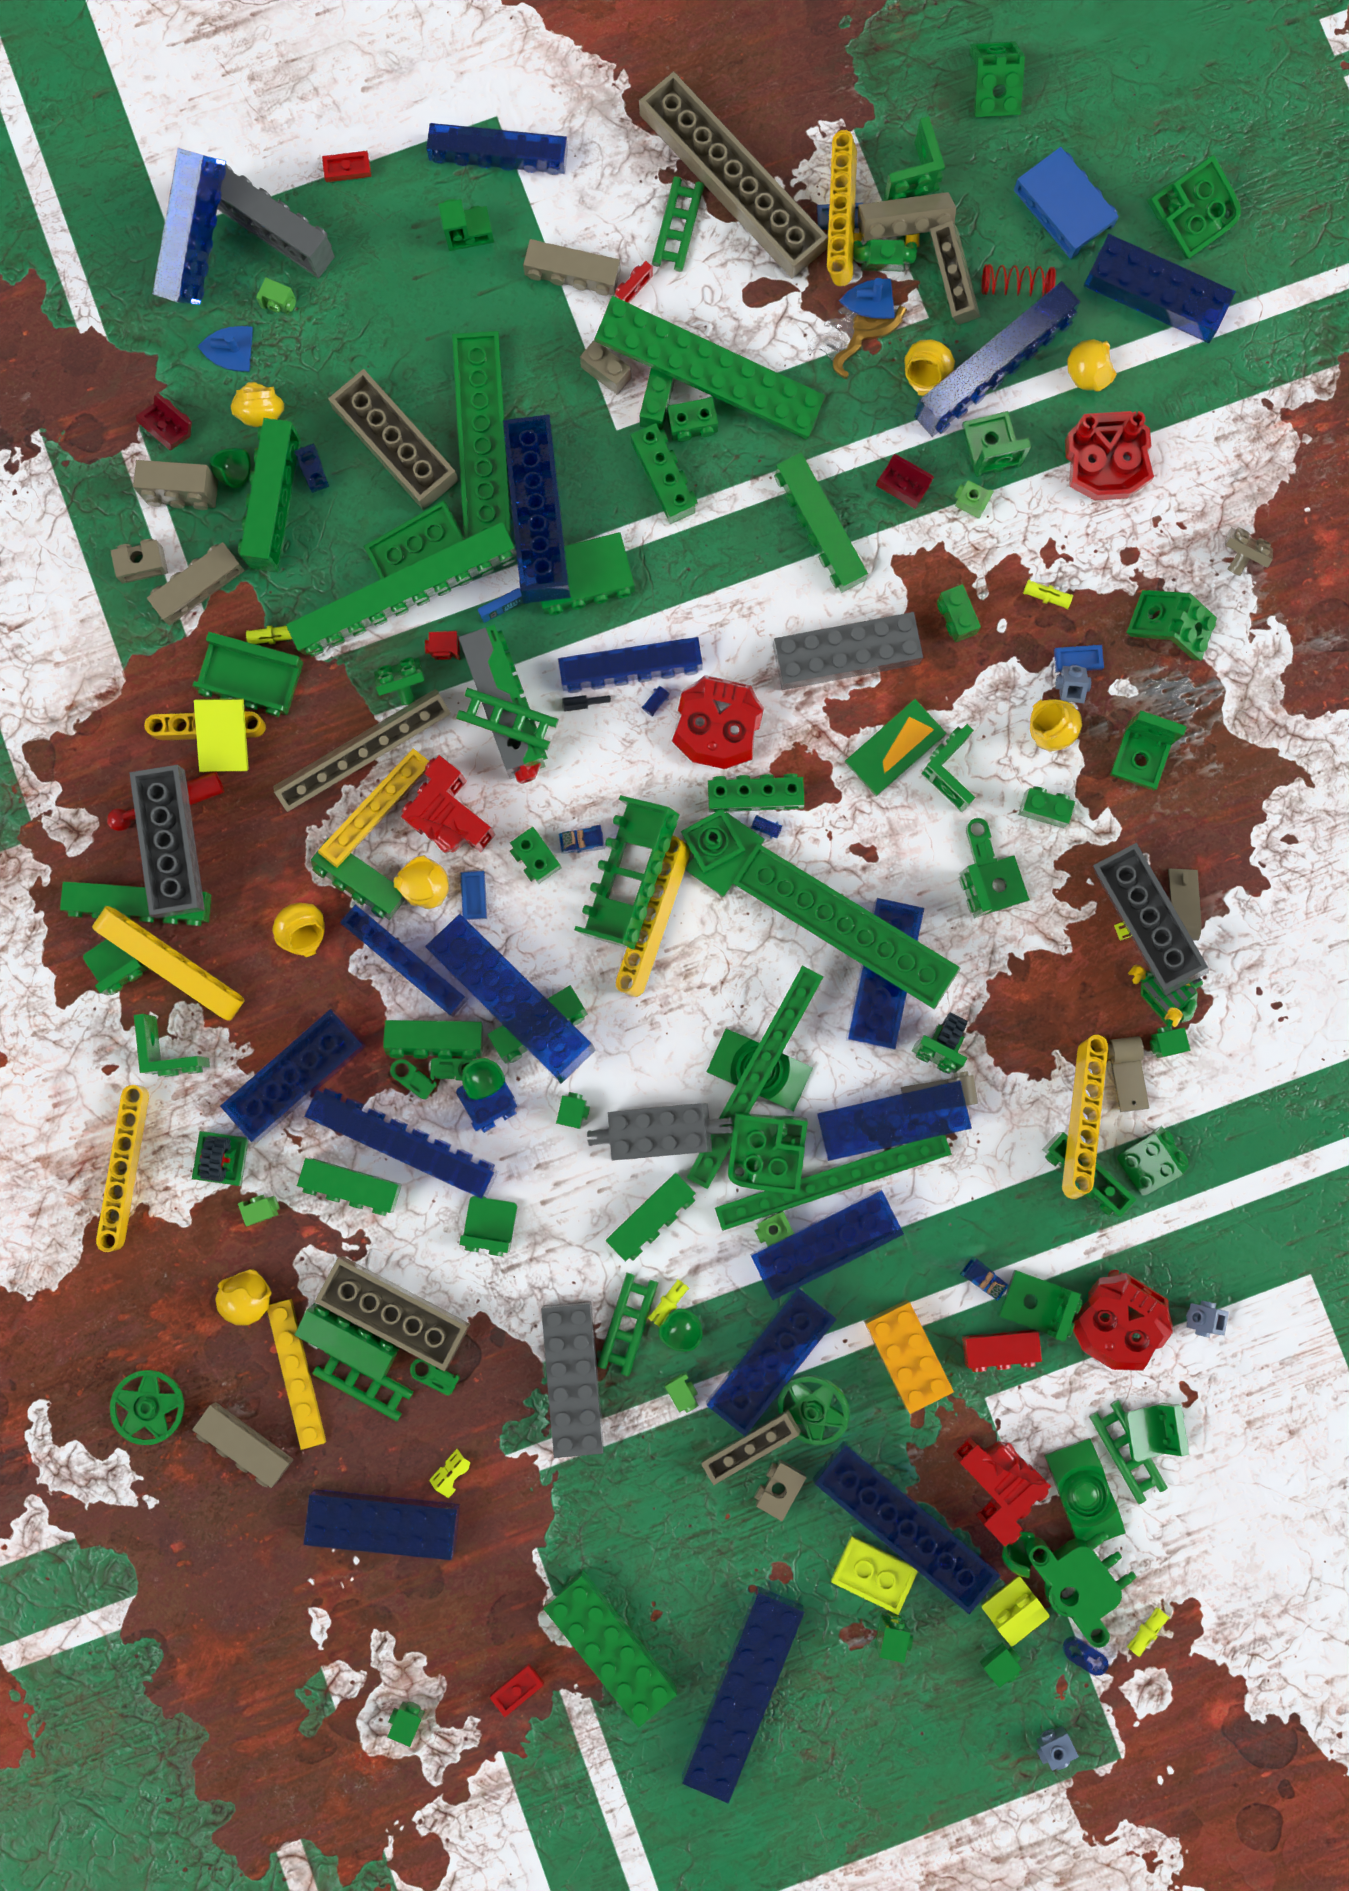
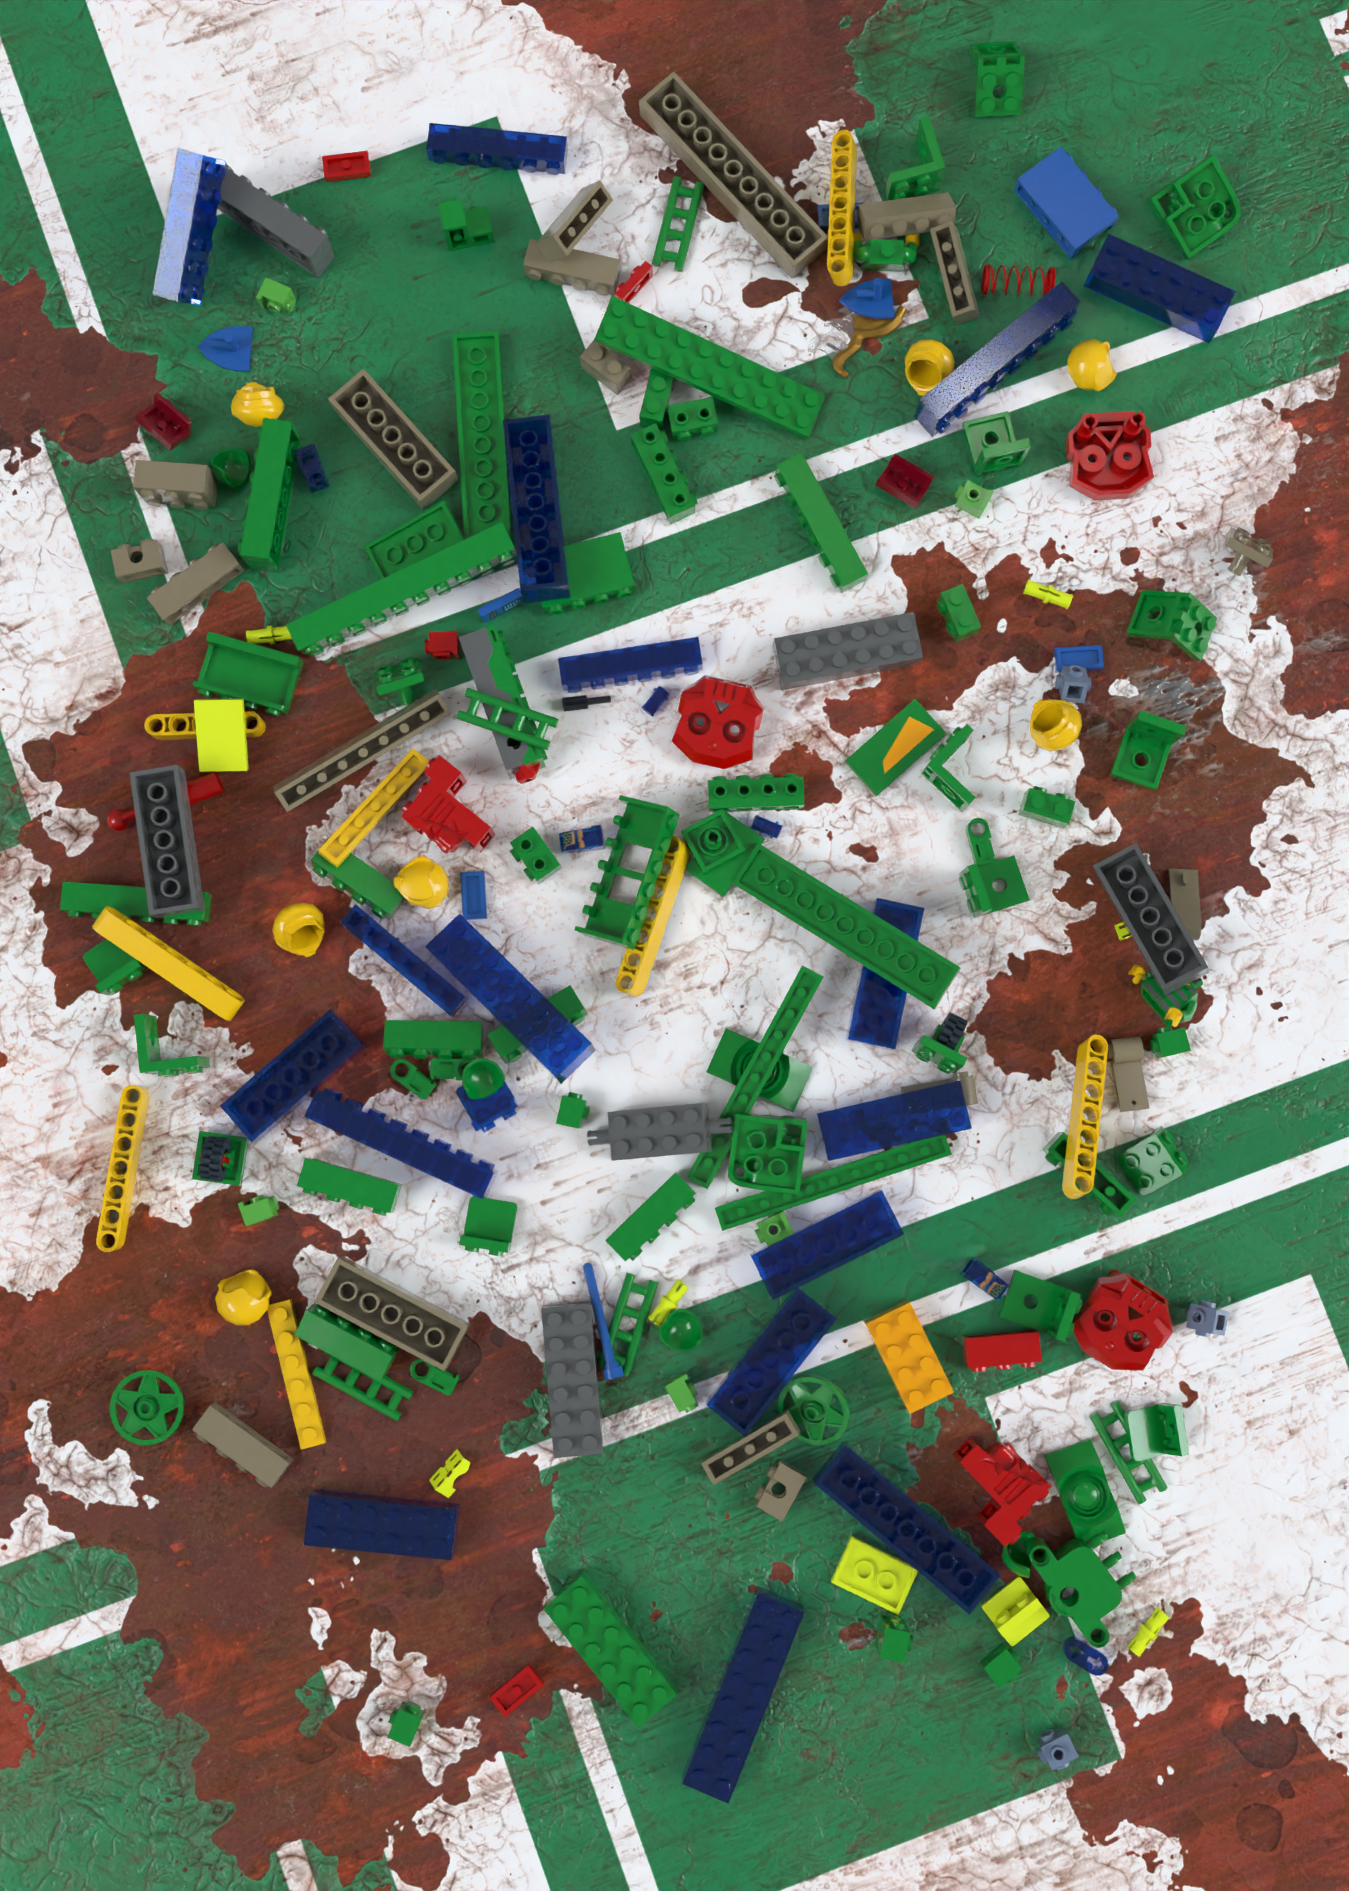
none -> dark tan brick [535,180,613,263]
none -> blue piece [583,1263,624,1381]

